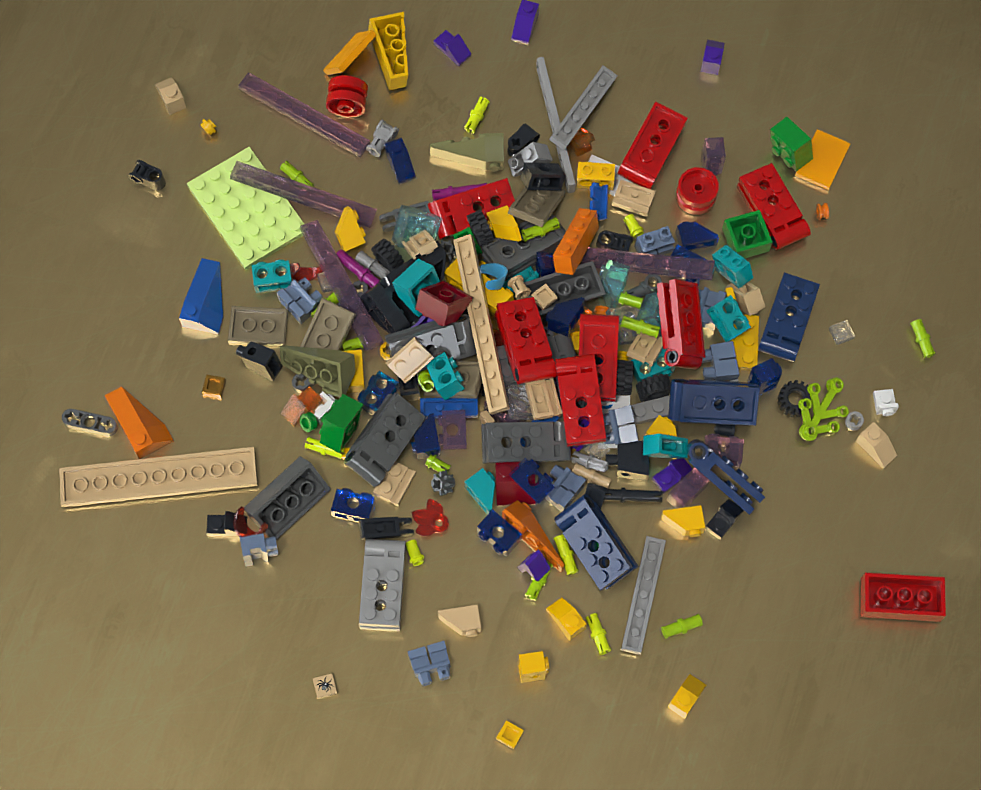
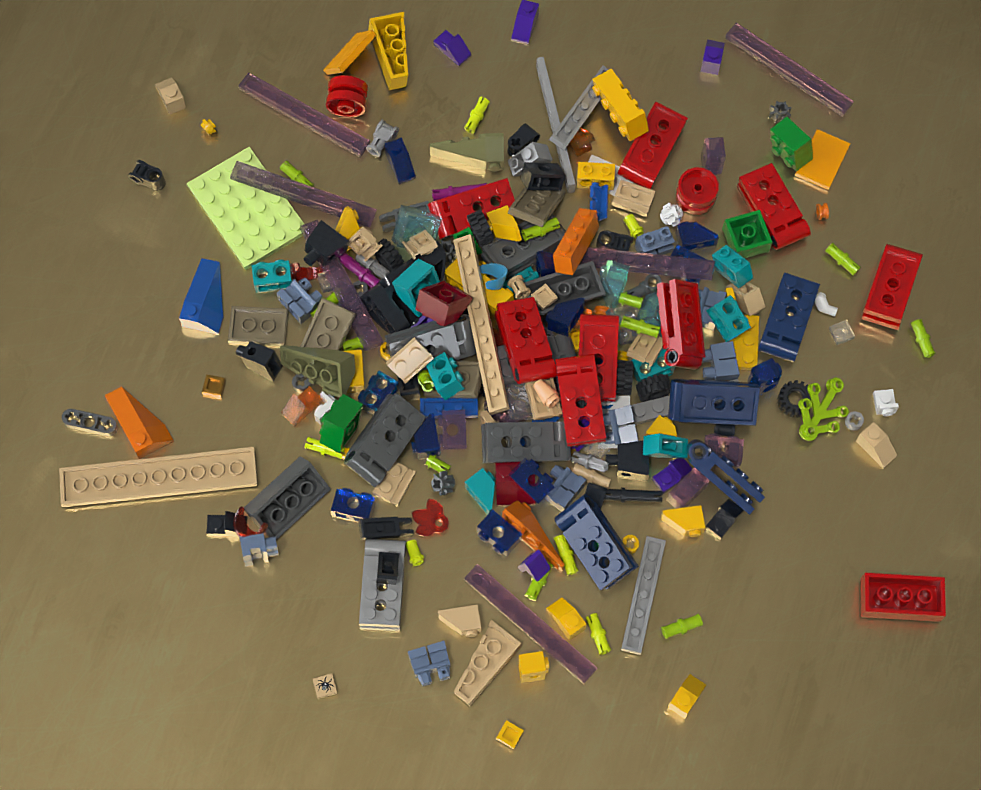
green tile [300,412,318,432] -> none
none -> black torso [303,220,349,266]
none -> tan plate [348,227,383,262]
none -> black slope [376,552,399,585]
none -> tan wing [454,620,522,706]
none -> plate [464,564,597,684]
none -> light nougat cone [533,379,561,408]
none -> yellow wedge [592,69,649,141]
none -> yellow bush [622,535,639,554]
none -> white gear [660,203,683,227]
none -> plate [725,23,854,117]
none -> dark grey gear [769,101,791,123]
none -> white arm [814,292,838,317]
none -> lime pin [825,243,861,276]
none -> red hinge [862,244,923,330]

